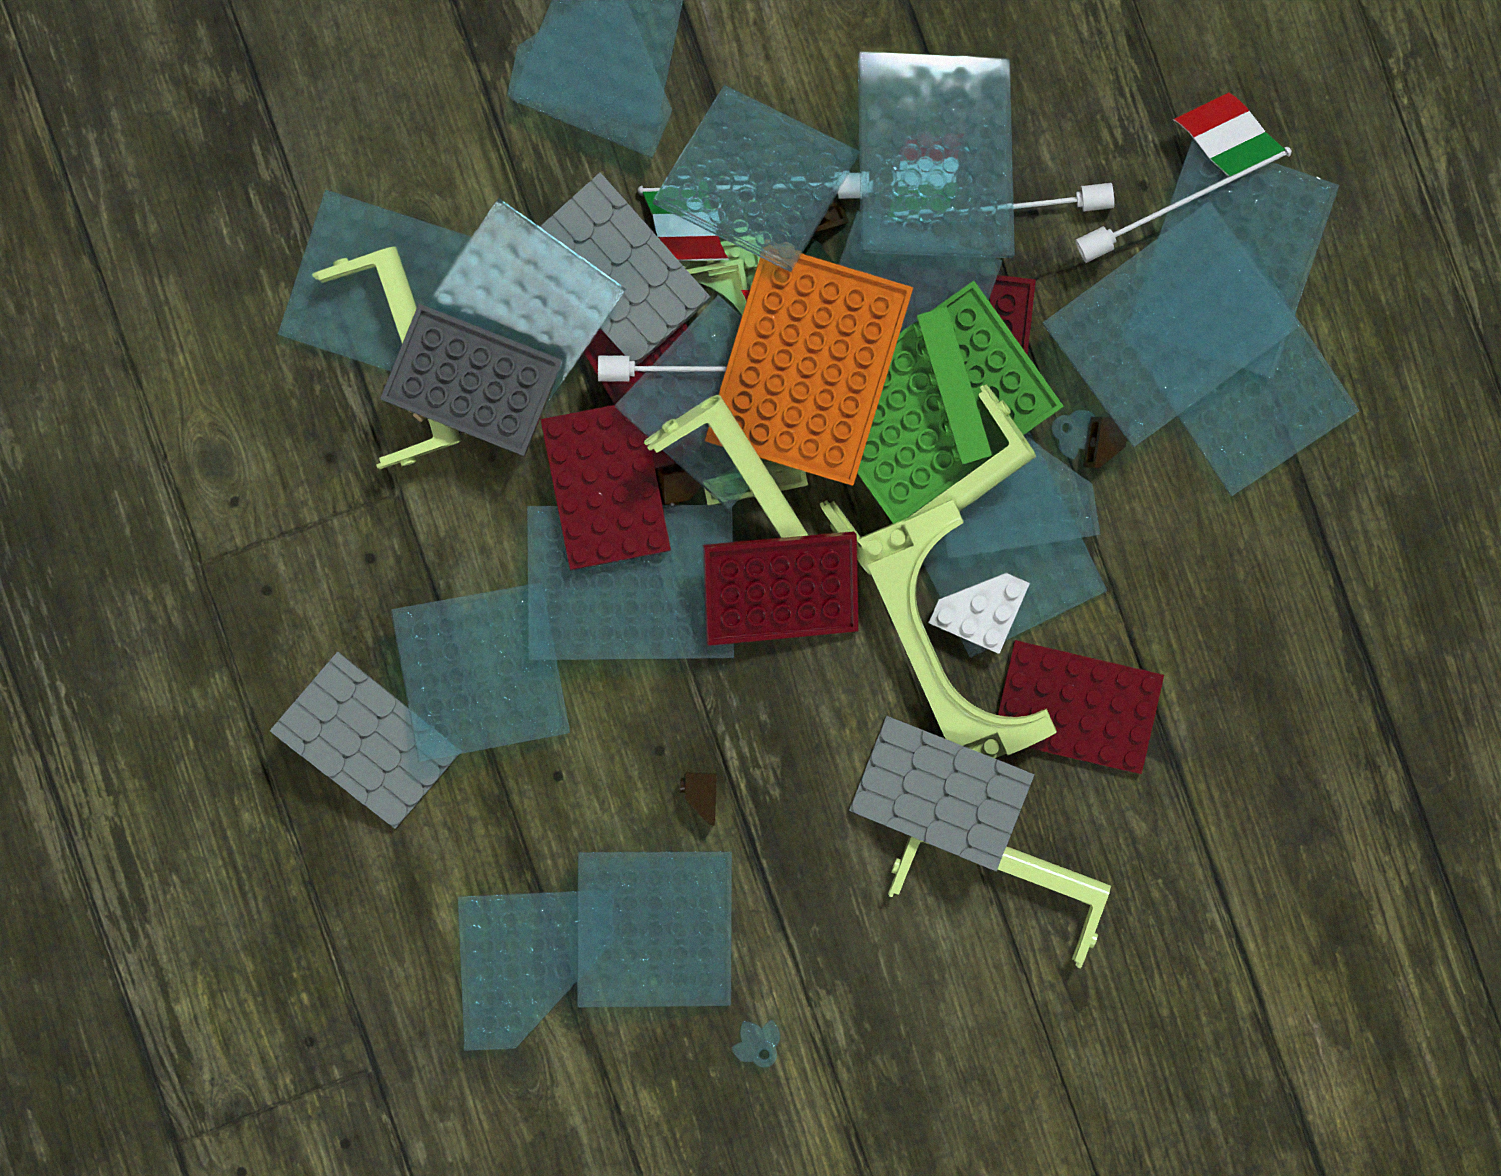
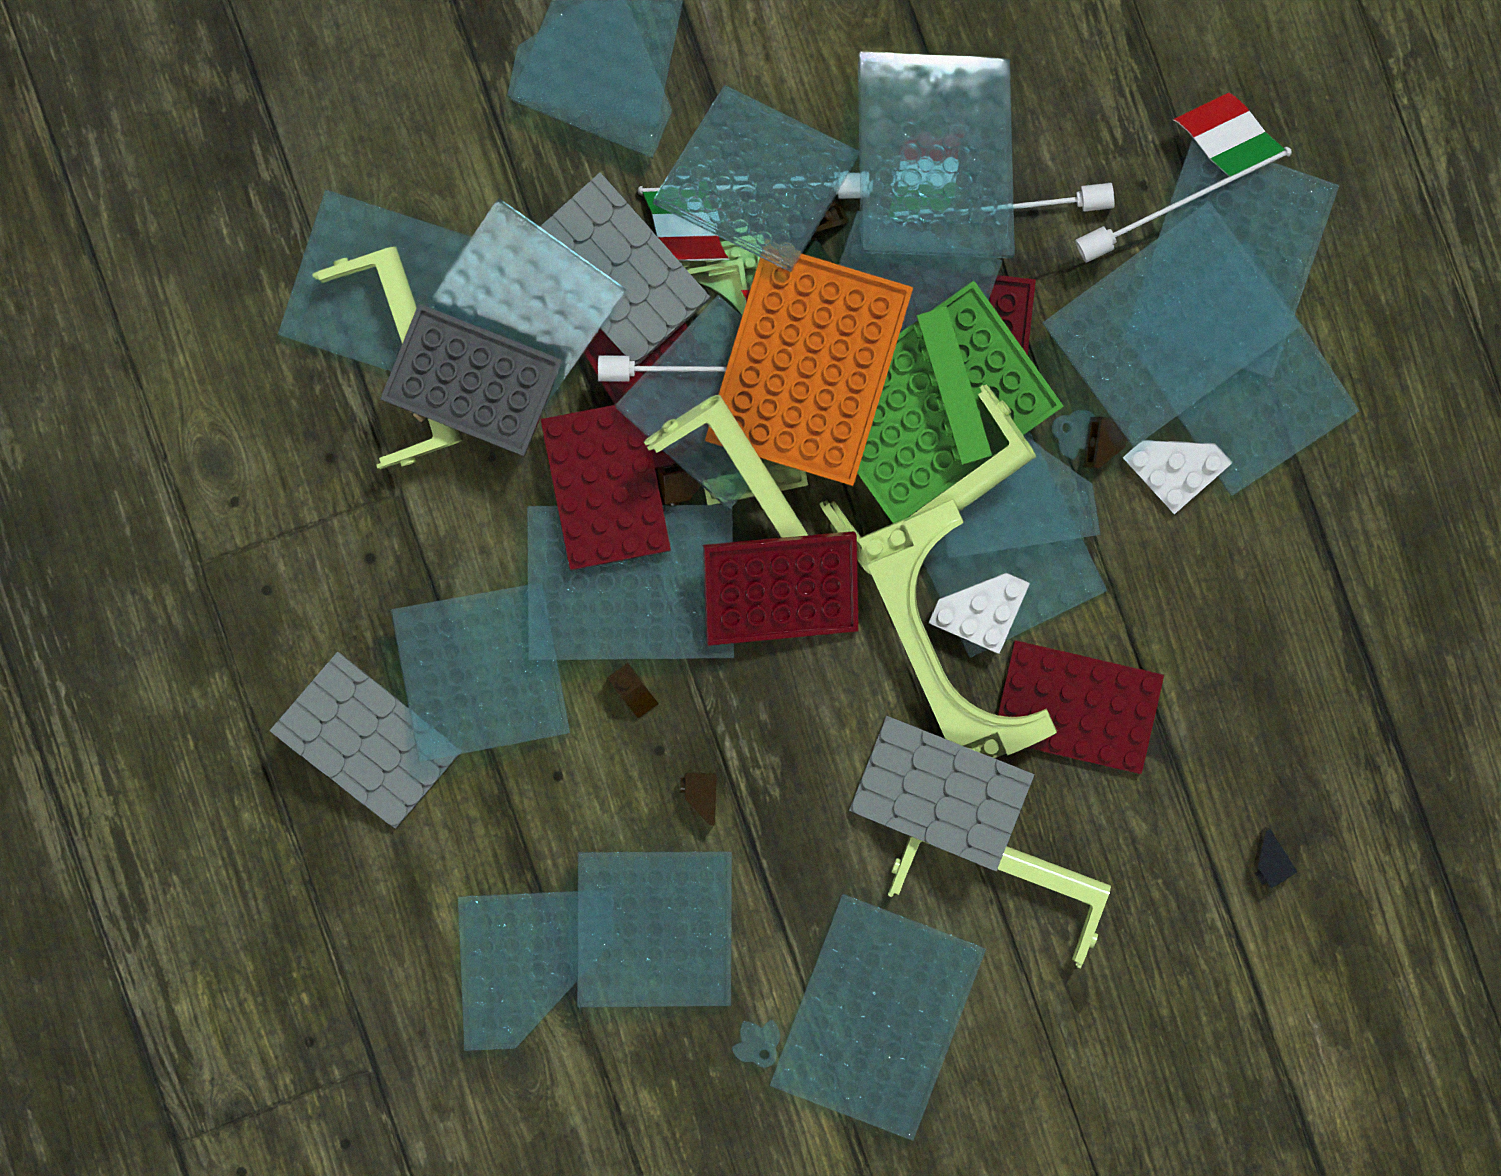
none -> dark brown slope [607,663,659,718]
none -> clear light blue plate [770,893,986,1141]
none -> white plate [1123,440,1232,514]
none -> black slope [1254,827,1297,888]

